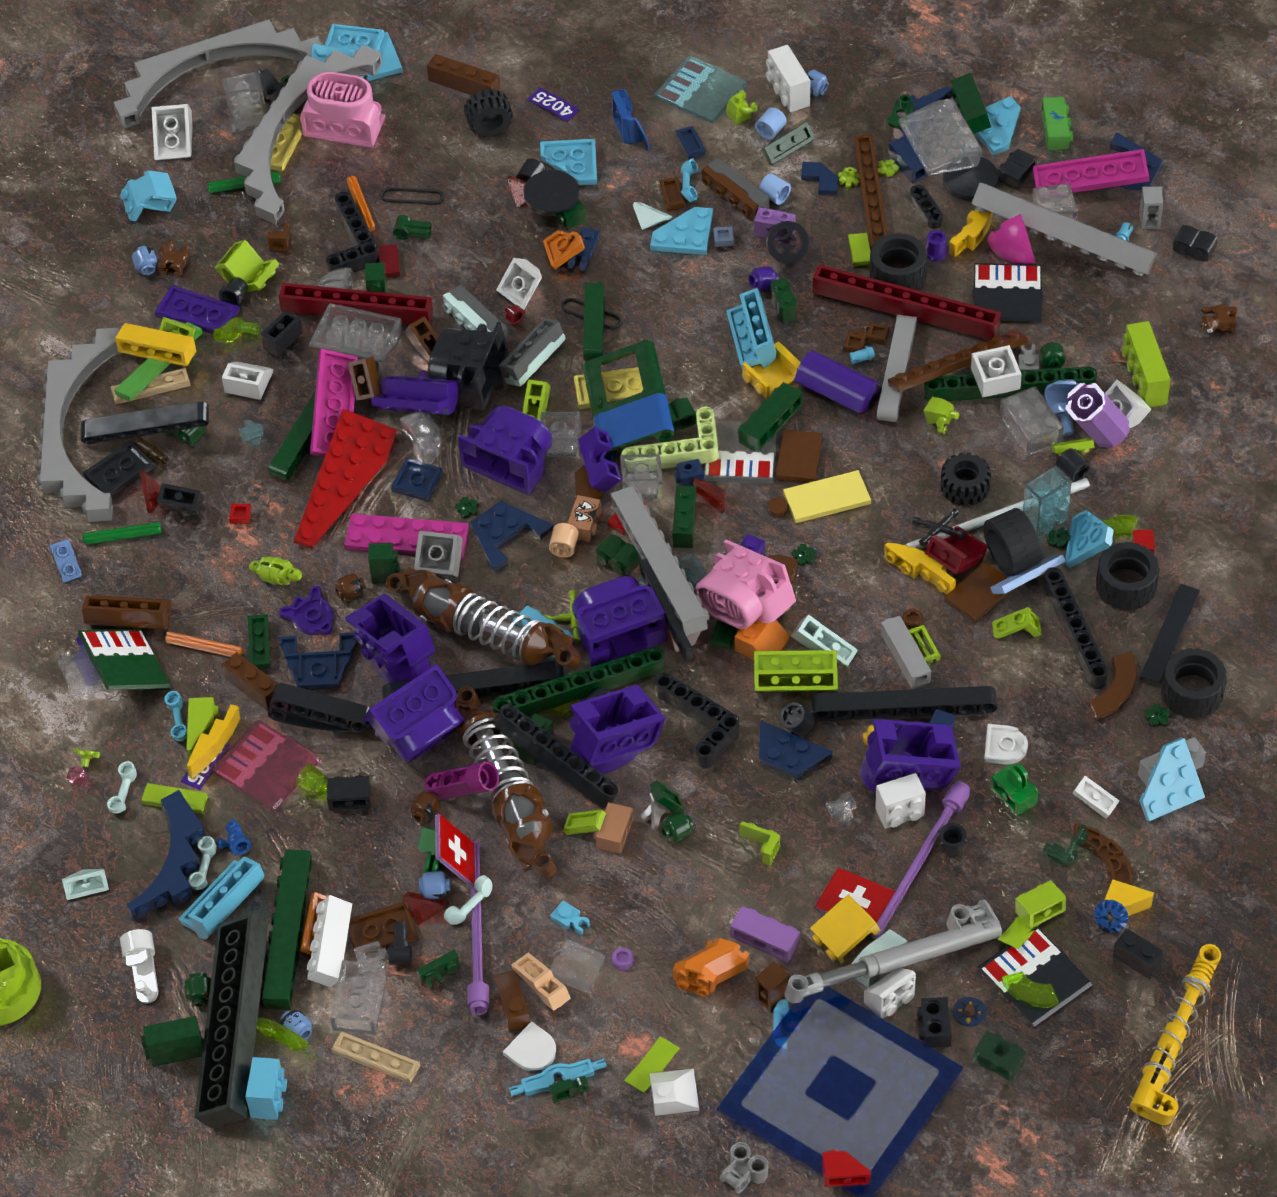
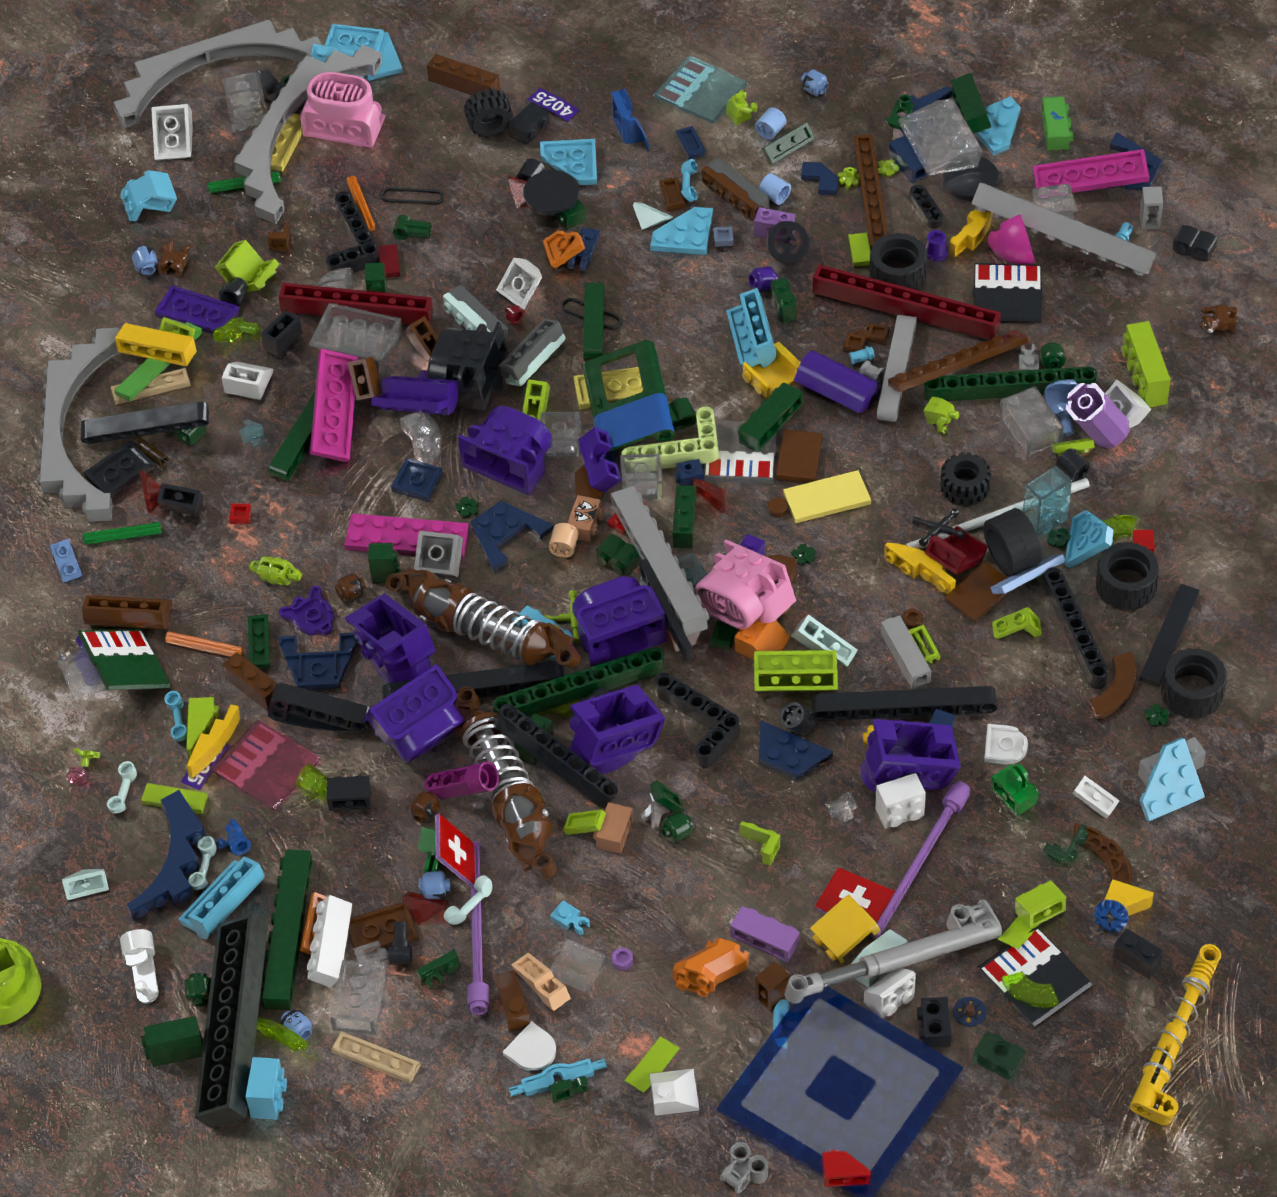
red wing [293,409,398,550] -> none
white brick [766,45,810,112] -> none
black piece [938,823,968,857] -> none
white brick [971,345,1021,397] -> none
black brick [997,149,1037,189] -> none
none -> black brick [508,102,550,145]
none -> light grey bush [859,361,885,384]

